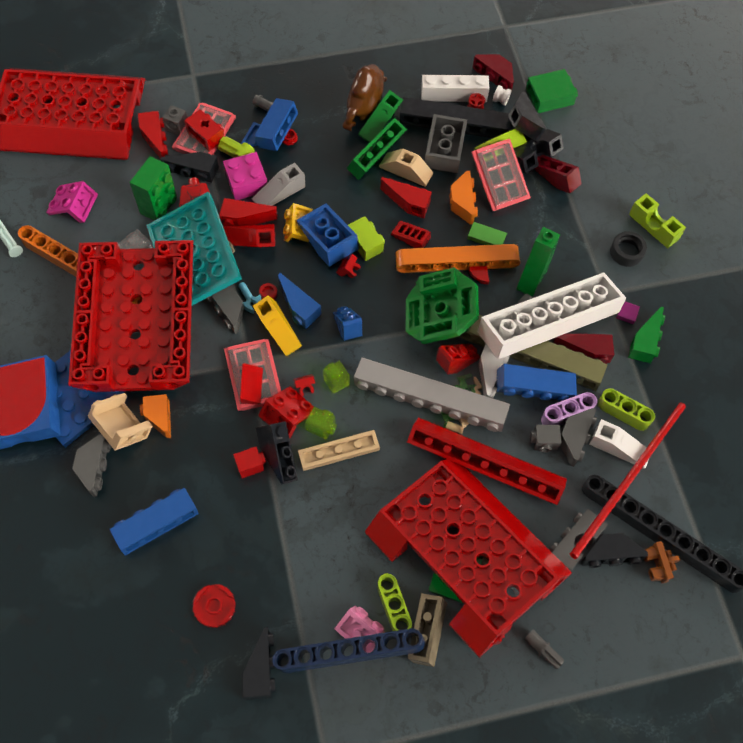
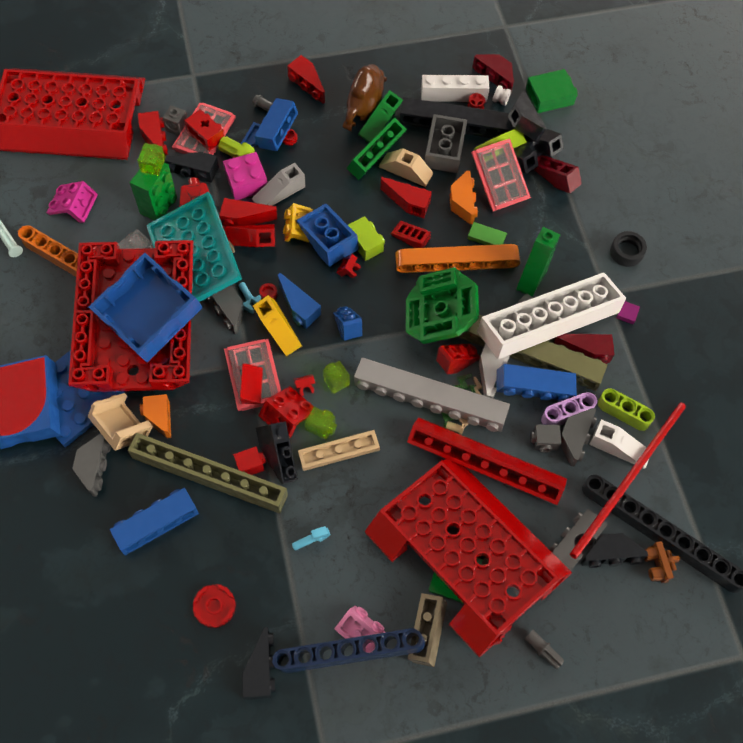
lime beam [377,573,412,631] -> none
red tile [468,266,489,284] -> none
green slope [628,307,665,363] -> none
lime arch [629,193,686,249] -> none
none -> blue tile [89,253,203,363]
none -> olive brick [128,433,288,514]
none -> clear neon green brick [137,143,165,176]
none -> red slope [287,55,325,104]
none -> medium azure bar [292,526,331,550]

